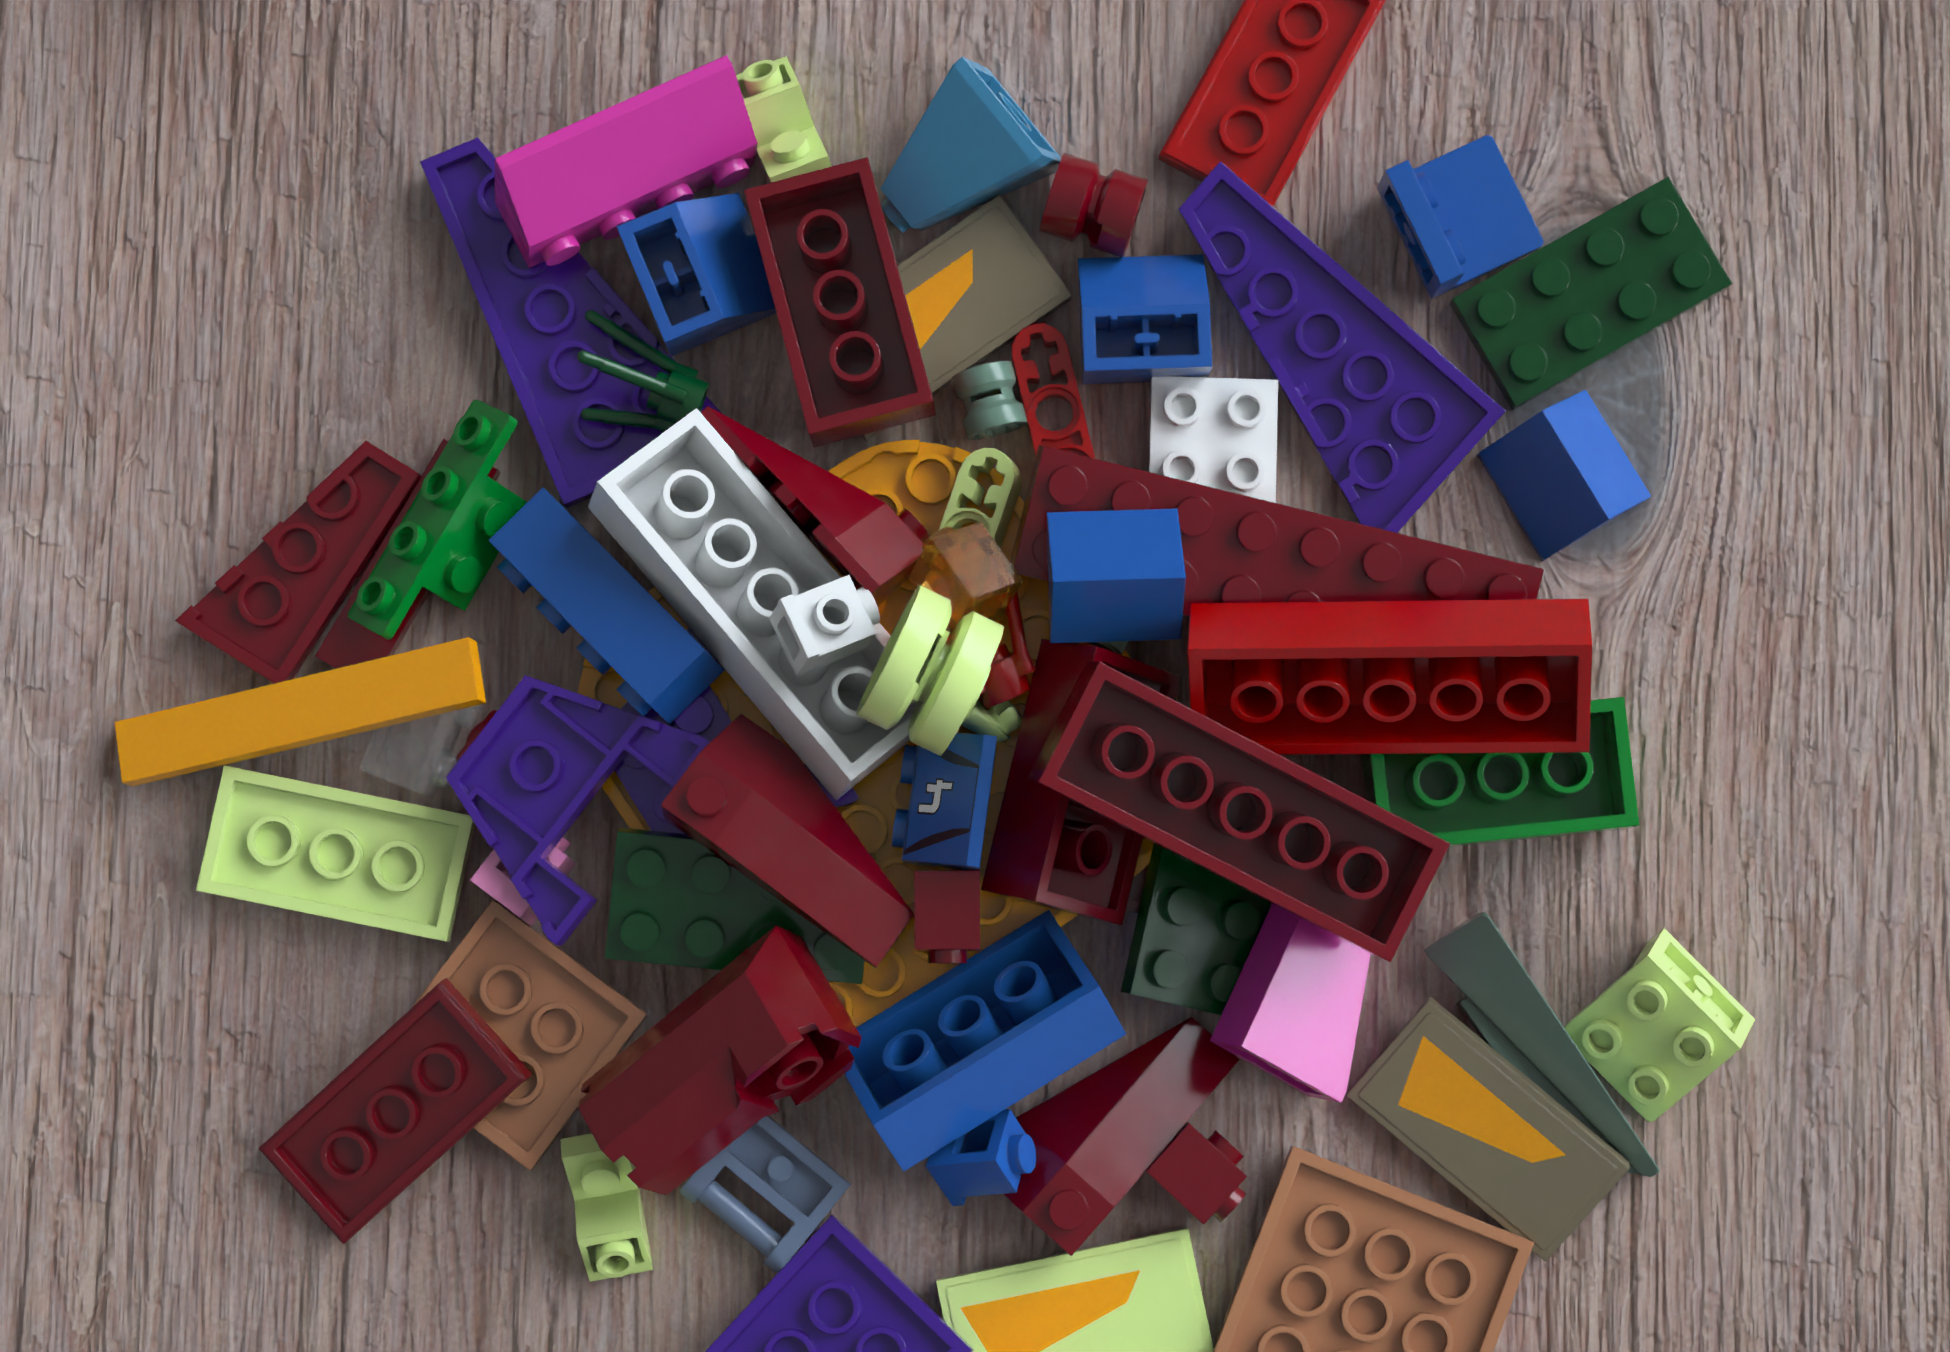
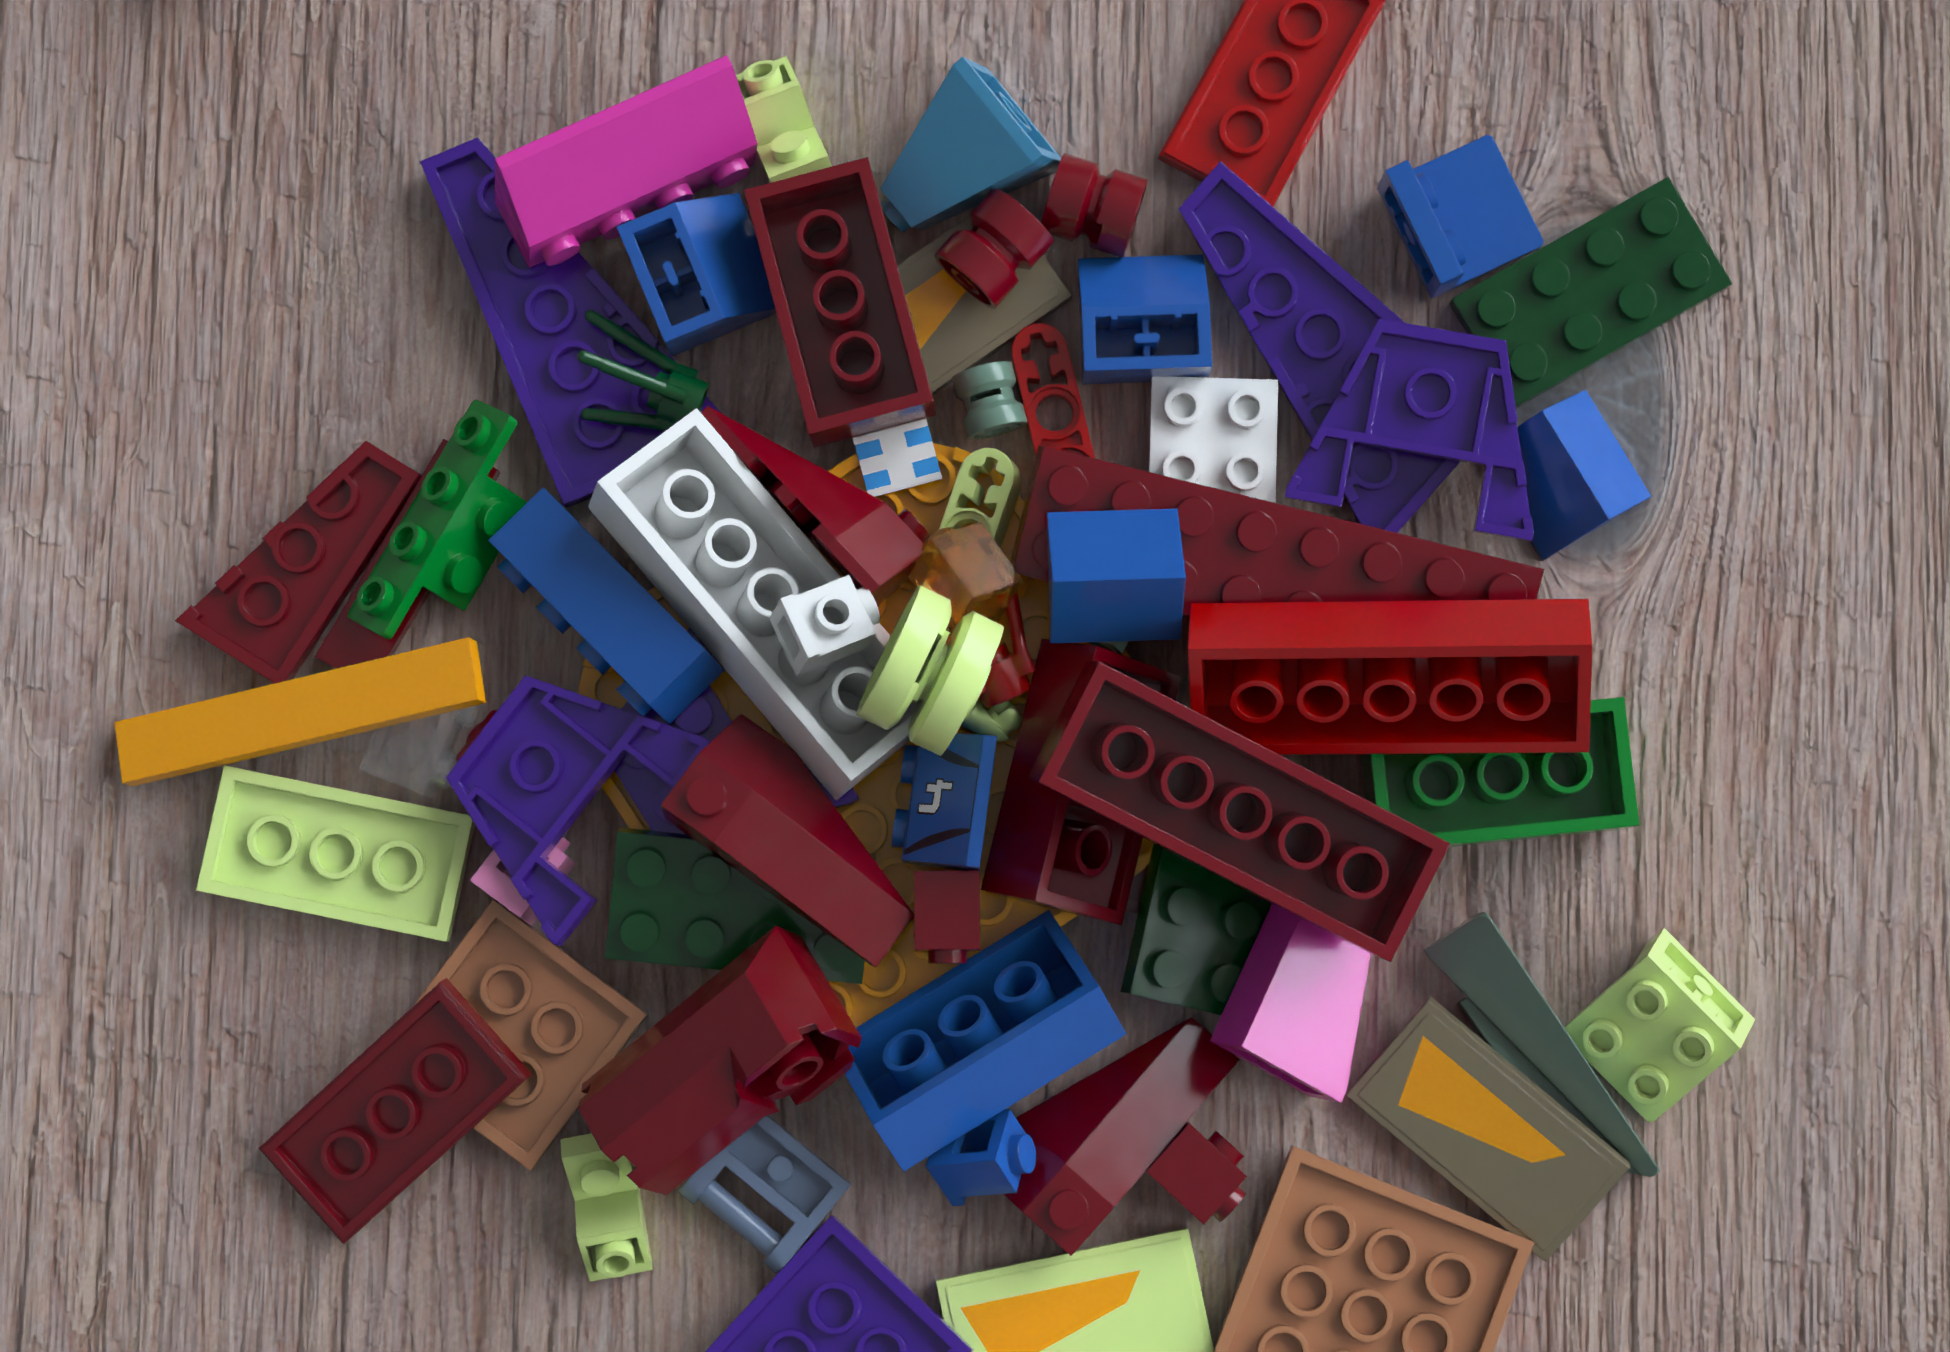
none -> white sticker [853,418,942,497]
none -> dark red wheel [934,188,1054,310]
none -> dark purple wing [1284,319,1534,542]

